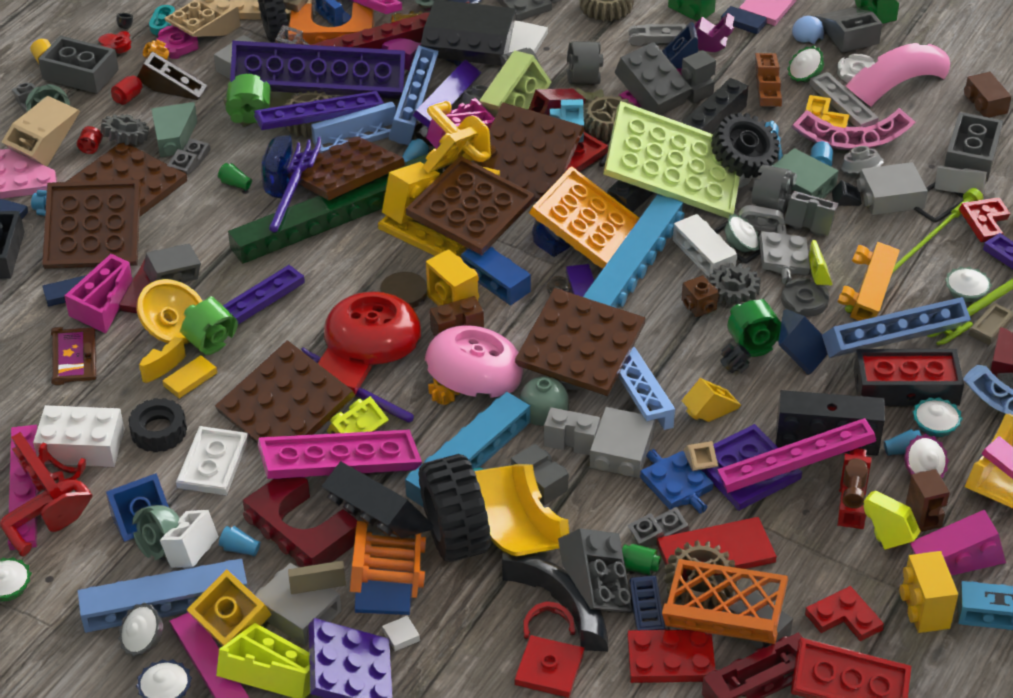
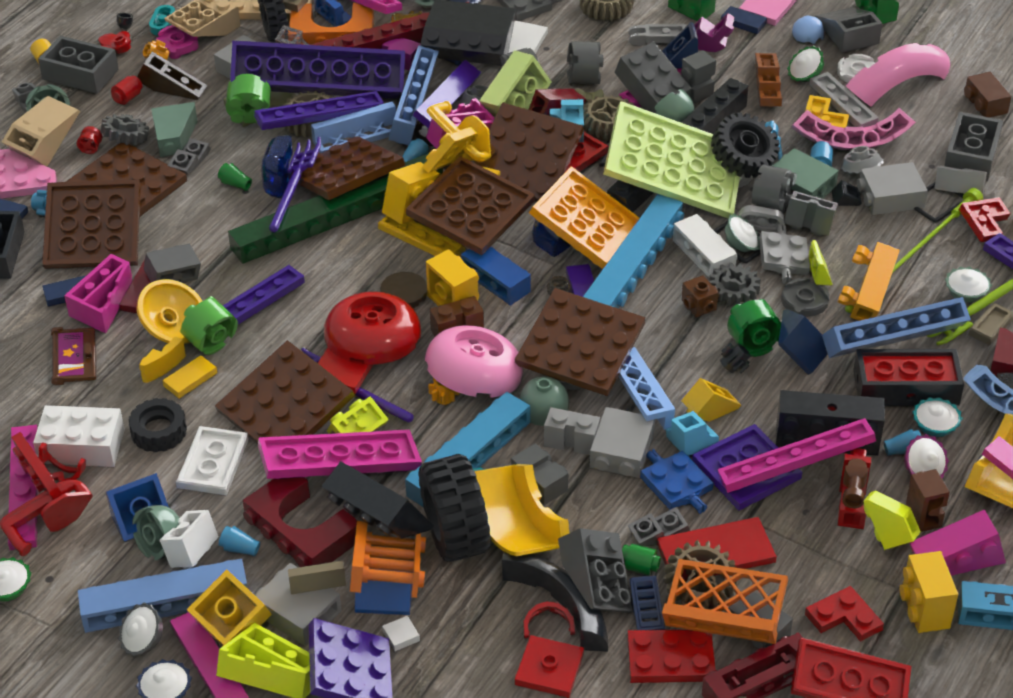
tan slope [684,441,718,471] -> none
none -> sand green cylinder [654,89,694,123]
none -> medium azure brick [666,411,719,456]

